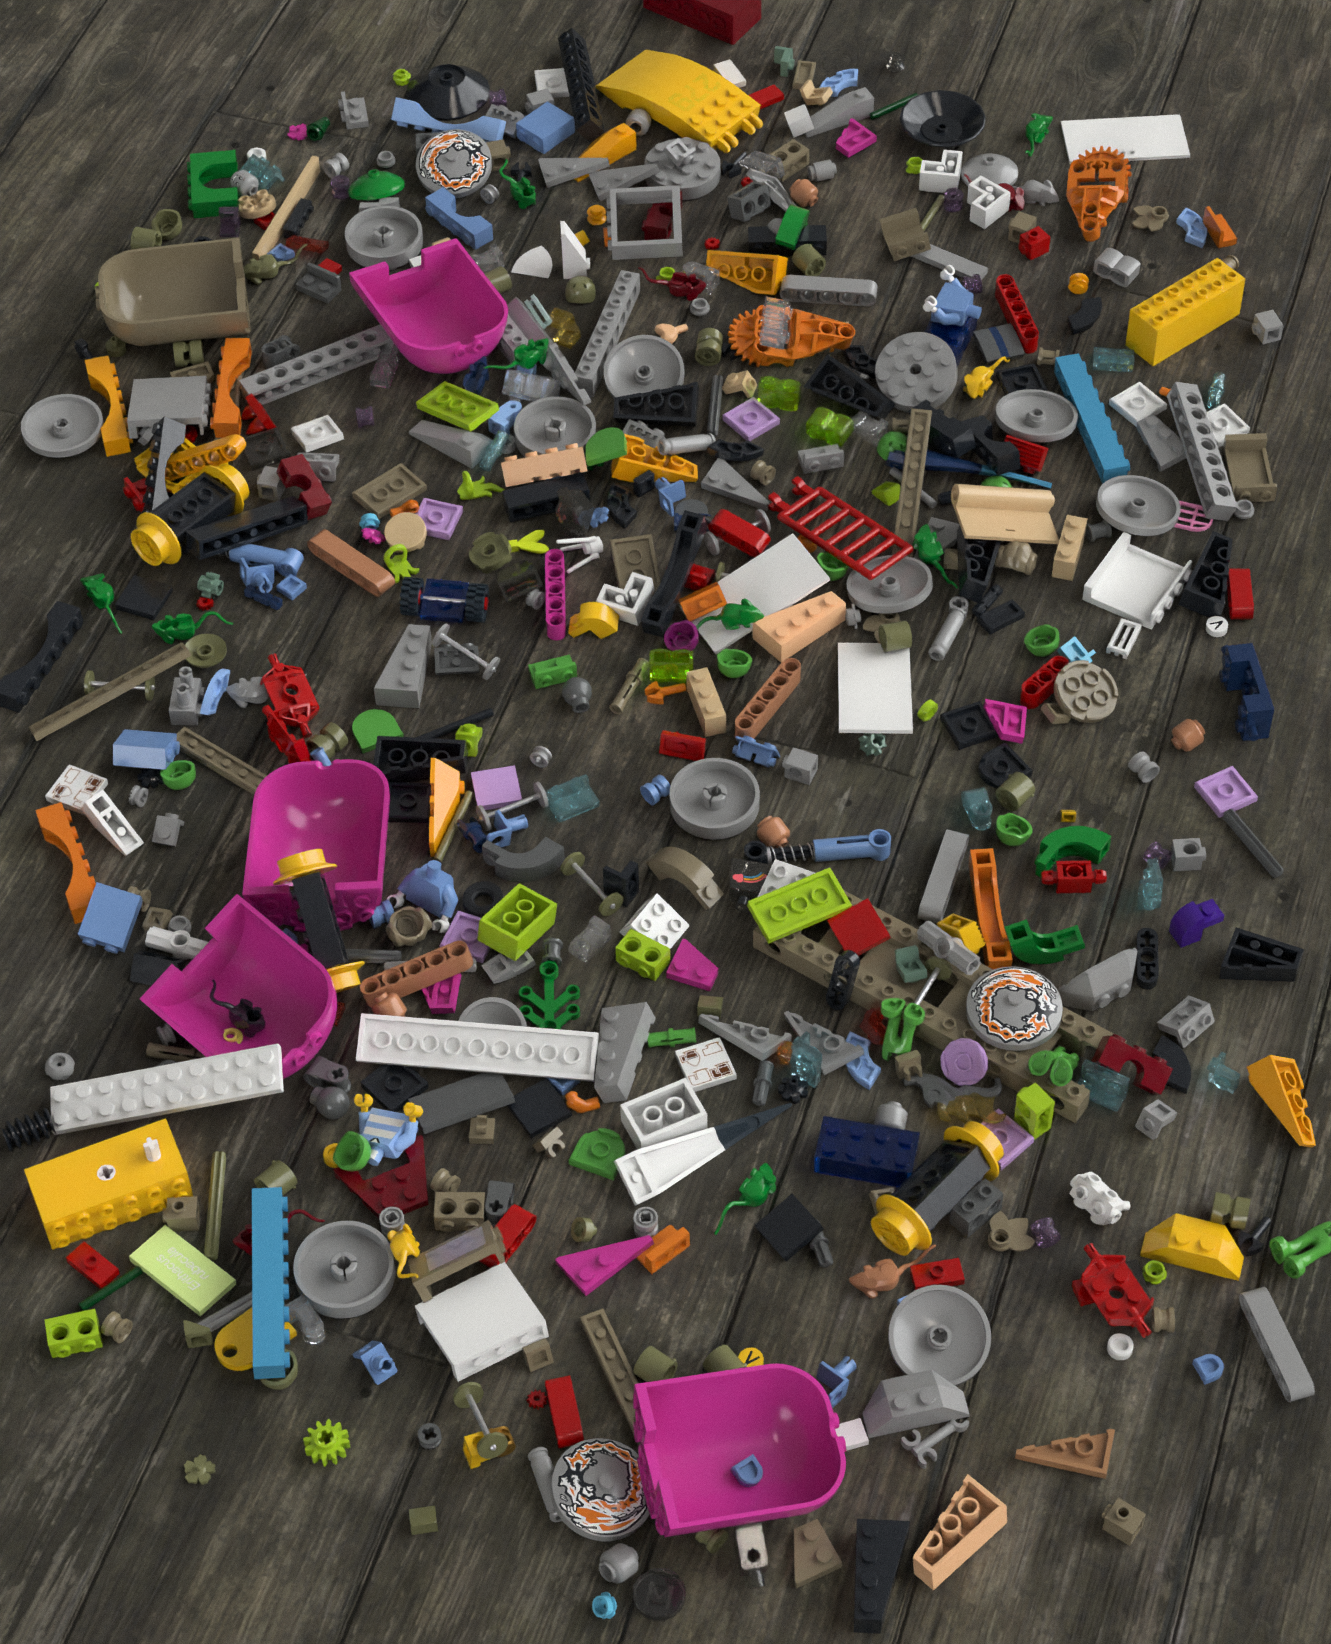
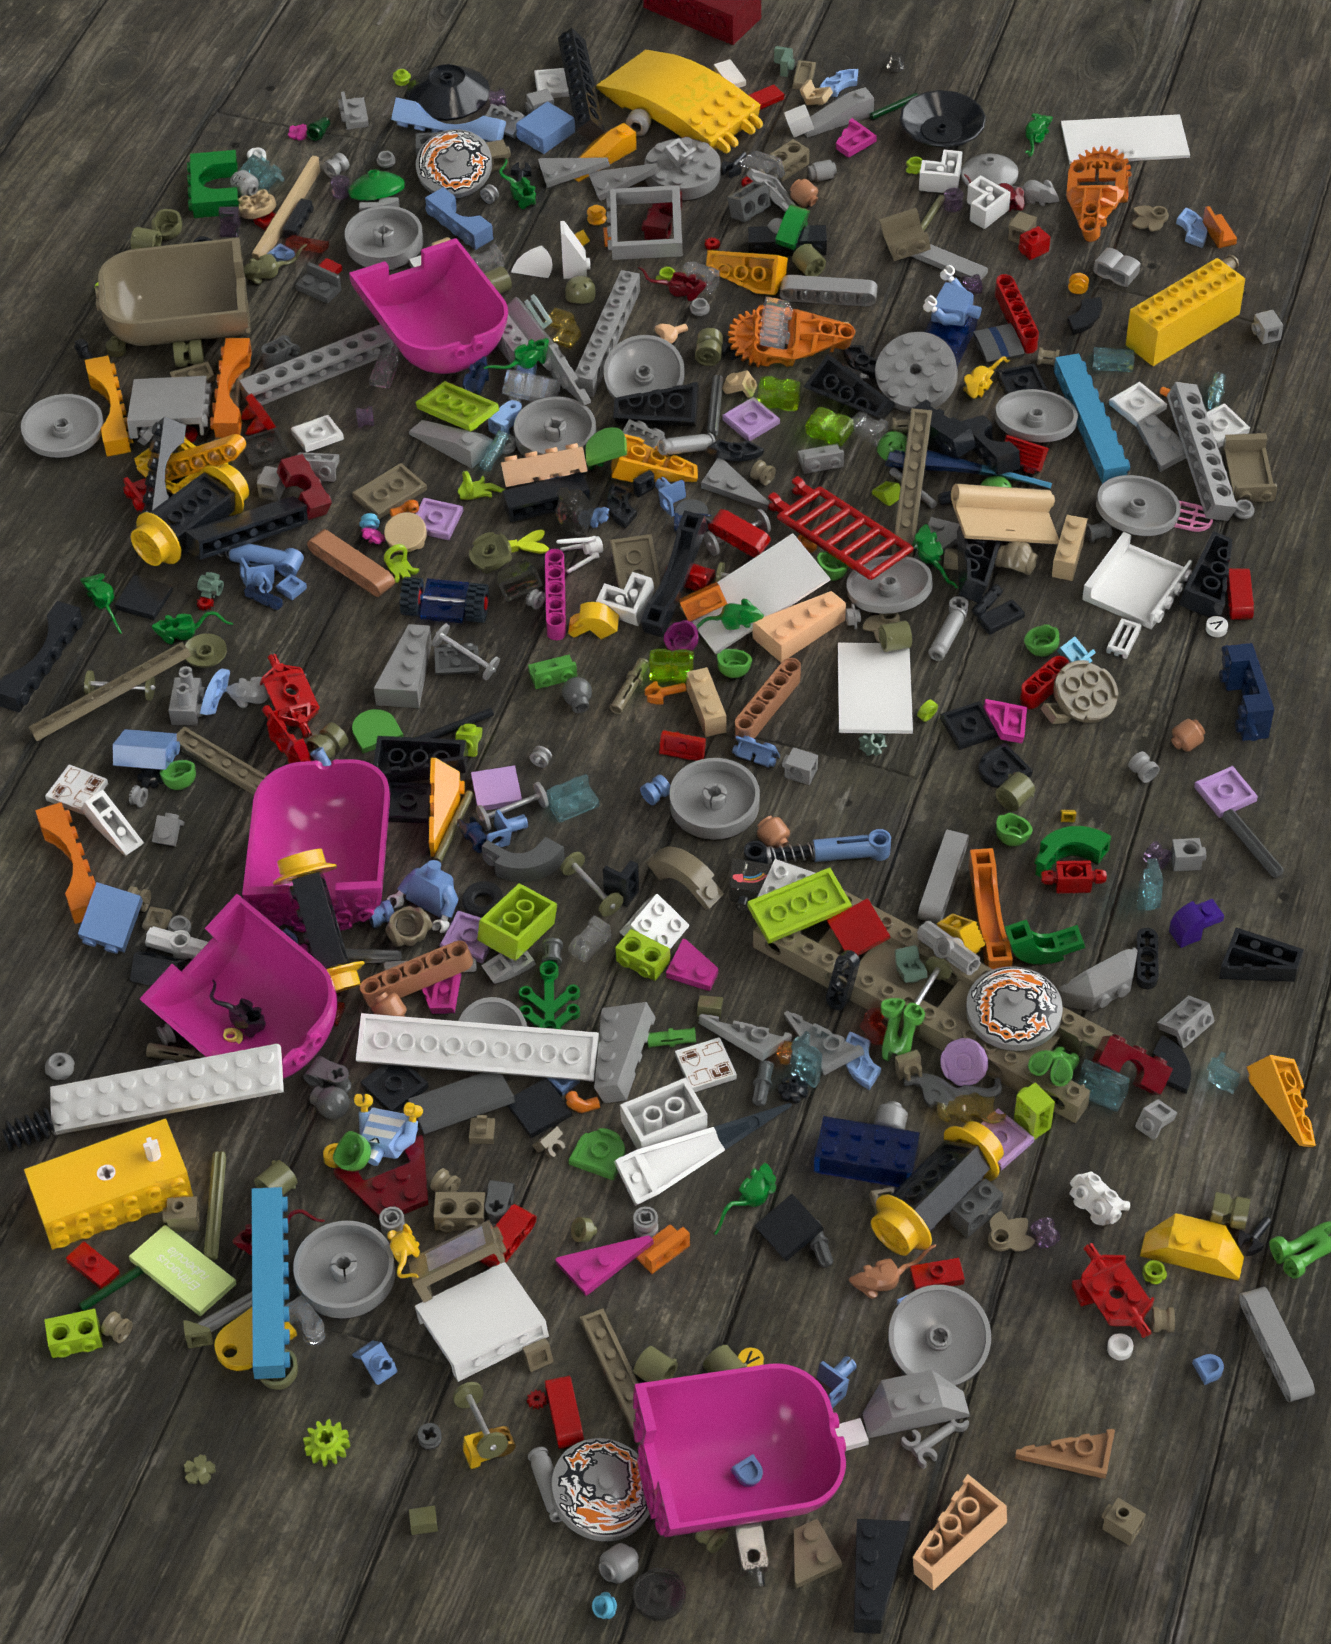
clear light blue piece [961,787,993,830] -> none

